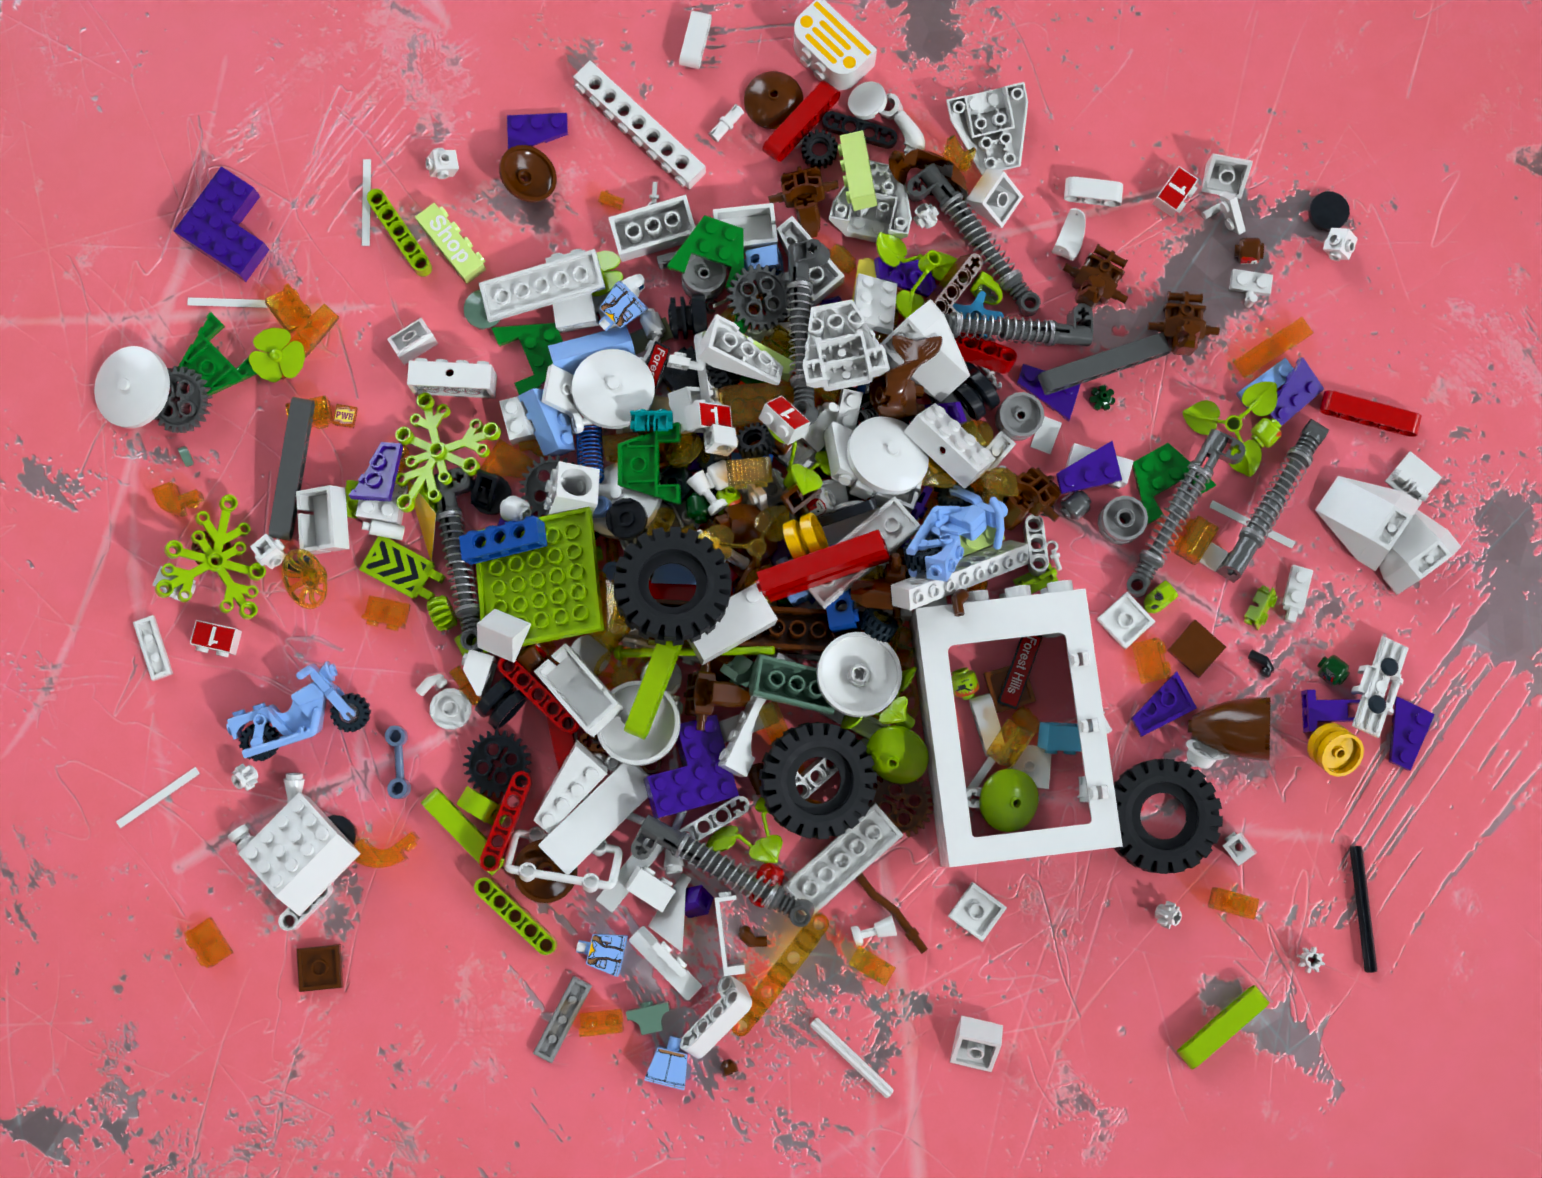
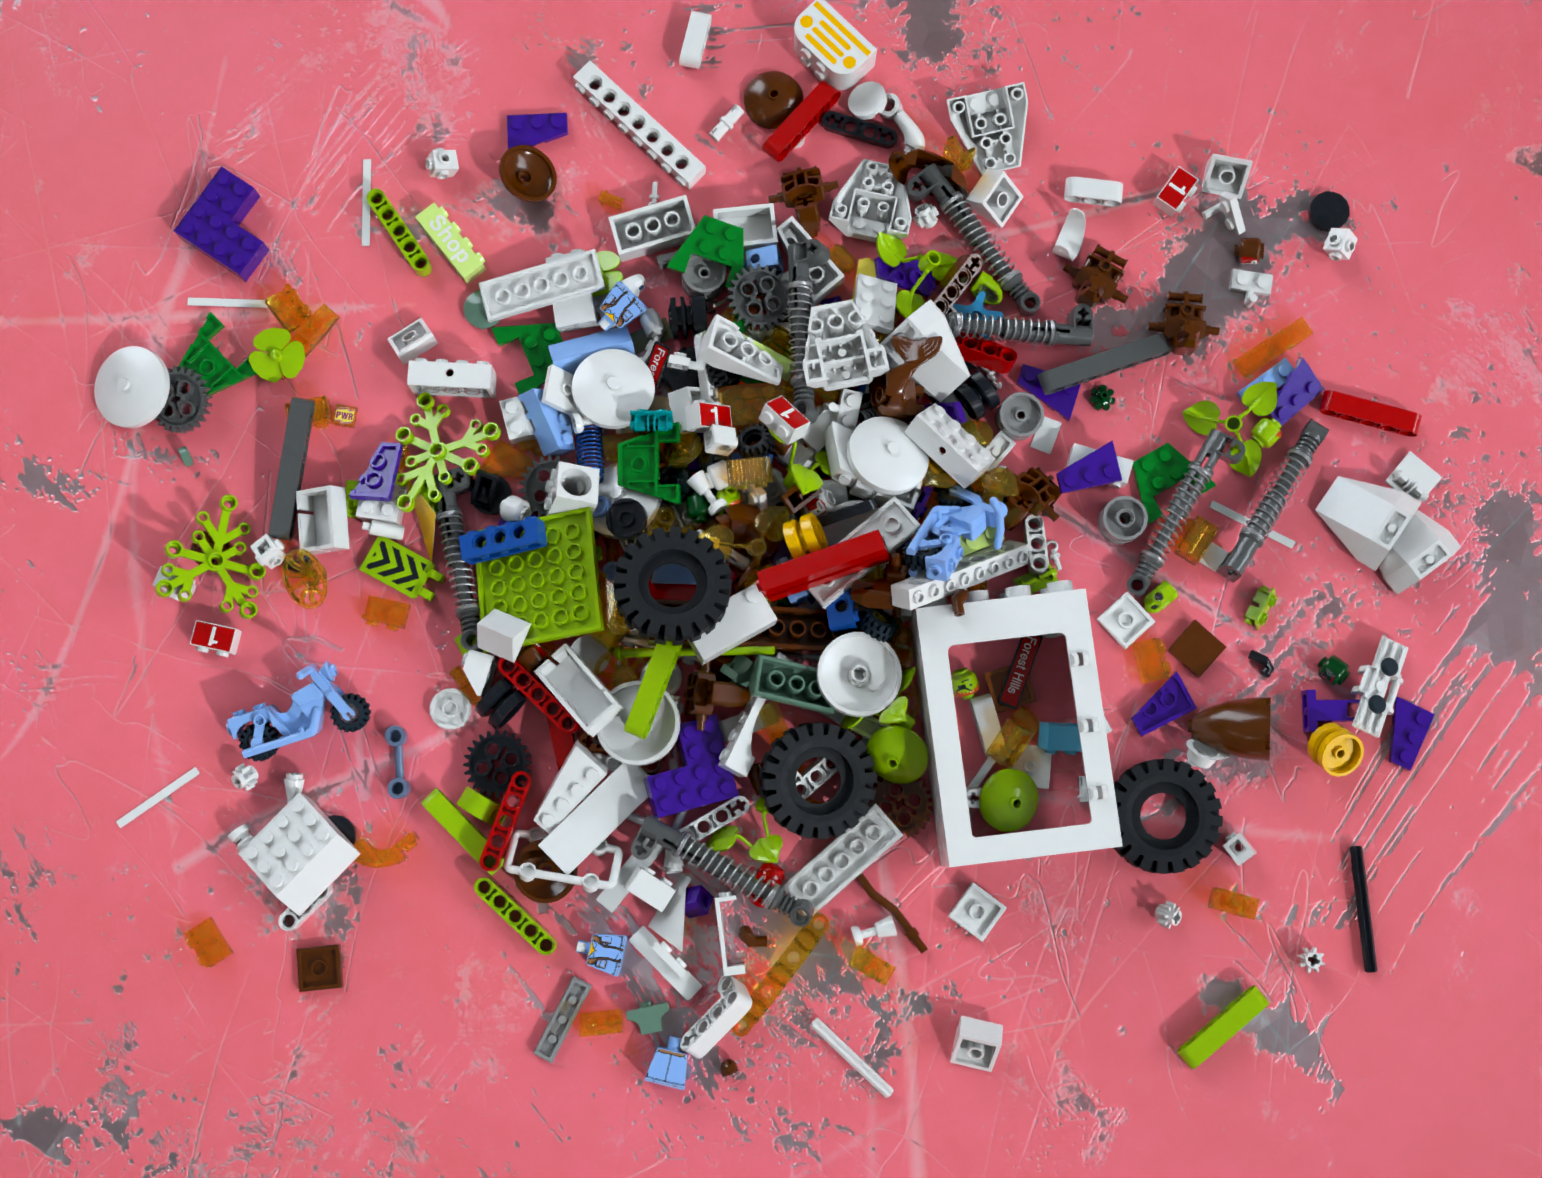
white tile [133,615,173,681] -> none
clear yellow brick [152,482,205,517] -> none
white arm [416,674,447,696] -> none
lime gear [427,595,457,631] -> none
black tyre [801,129,838,169] -> none
yellowish green brick [837,130,878,211] -> none
dark grey head [1060,490,1091,520] -> none
white hinge [1282,565,1313,623] -> none

